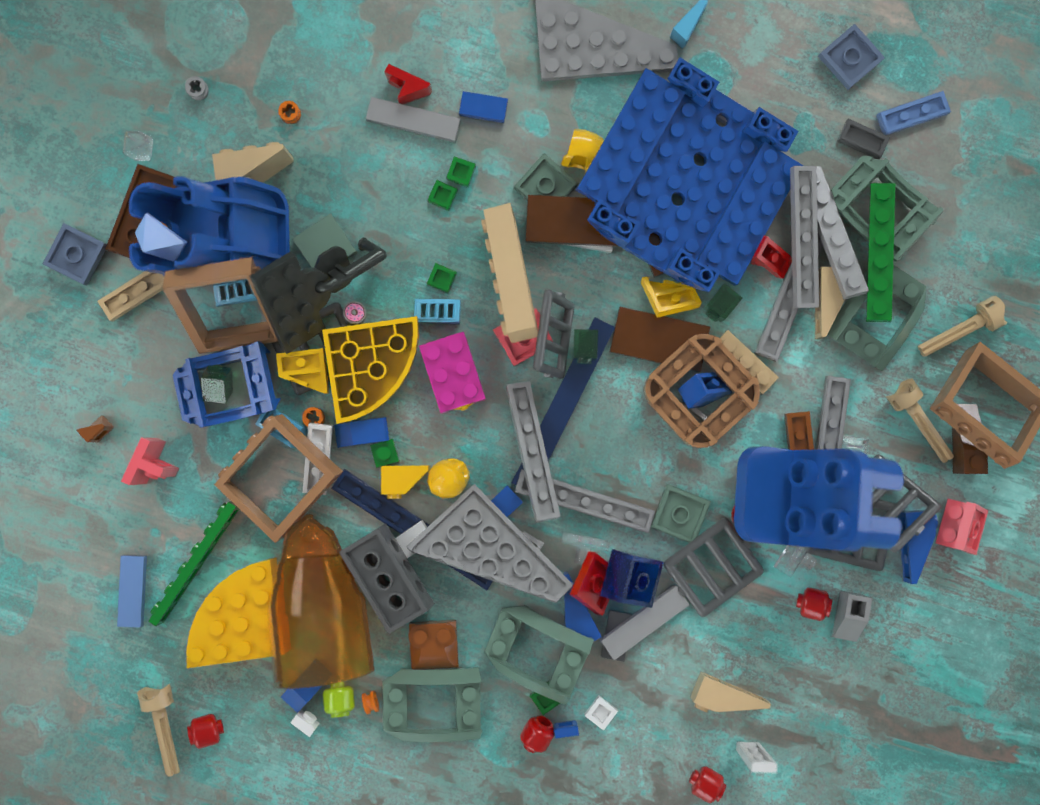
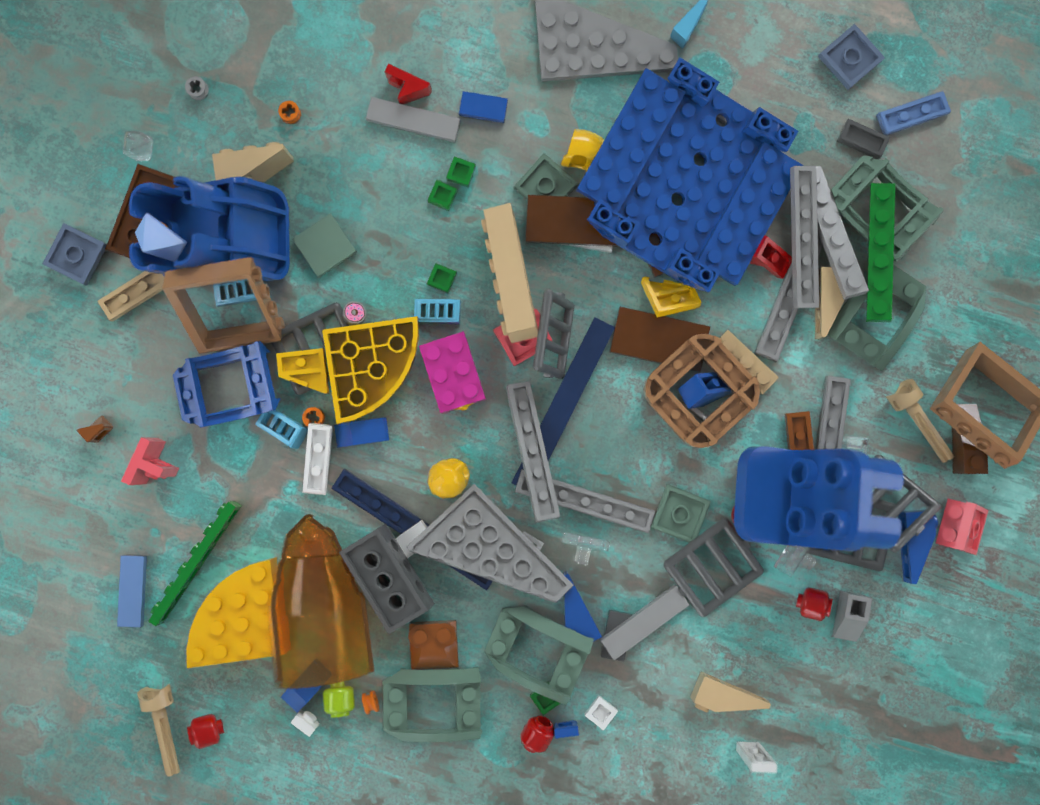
clear green brick [201,365,233,404] -> none
medium nougat window [214,414,343,543] -> none
pearl dark grey plate [249,237,387,354] -> none
green plate [370,439,400,468] -> none
yellow slope [381,465,430,499] -> none
blue tile [491,485,523,517] -> none
red plate [570,551,621,616] -> none
clear green brick [572,329,598,364] -> none
clear blue brick [600,549,664,608] -> none
red head [689,766,726,803] -> none
clear green brick [703,283,743,322] -> none
tan piece [917,296,1007,357] -> none

